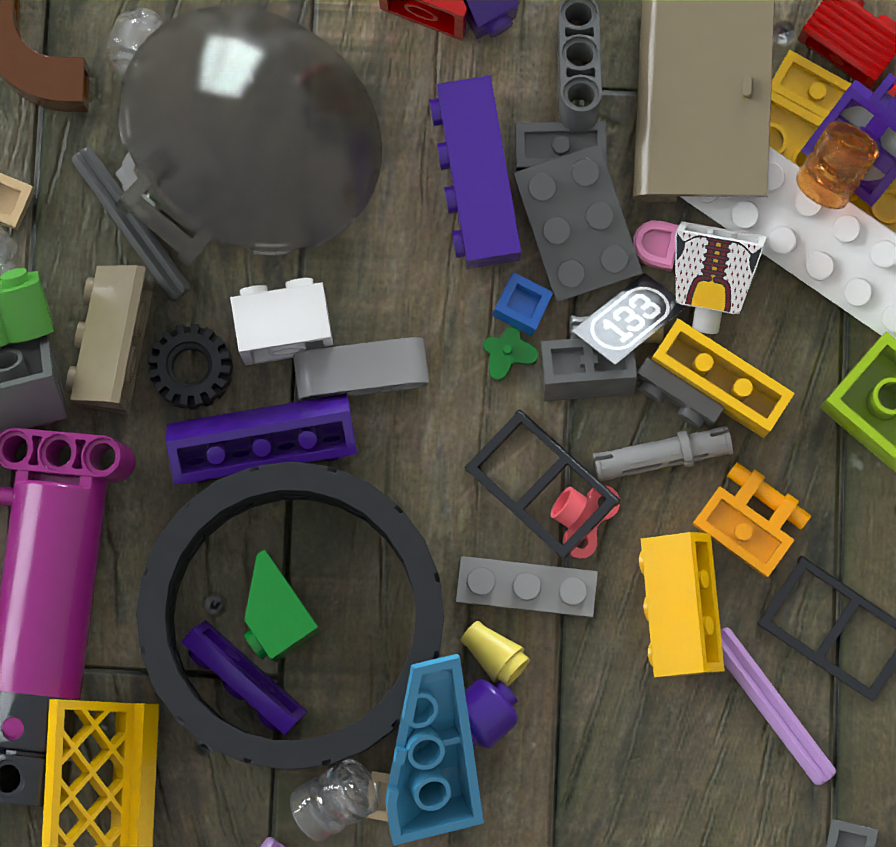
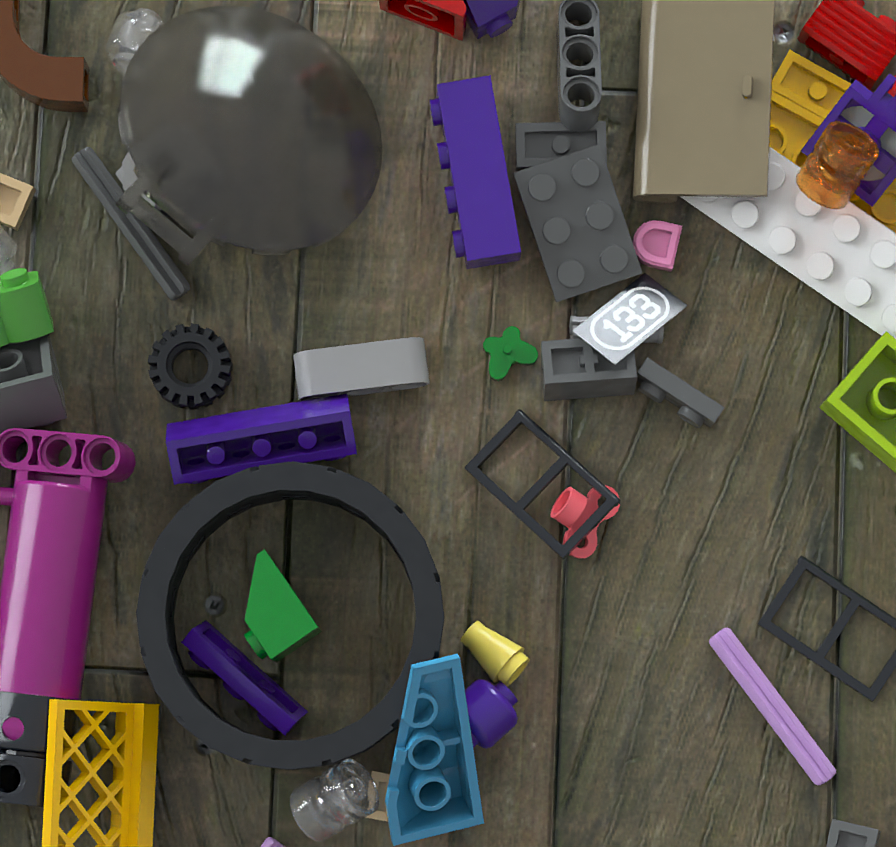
dark tan slope [65,265,156,415] -> none
white brick [230,278,334,366] -> none
light grey plate [456,556,598,618] -> none
blue plate [491,272,553,336] -> none
light grey pin [593,425,733,482] -> none
yellow brick [639,532,725,677] -> none
yellow brick [651,318,795,438] -> none
torso [675,221,767,334] -> none
light orange plate [692,462,812,578] -> none

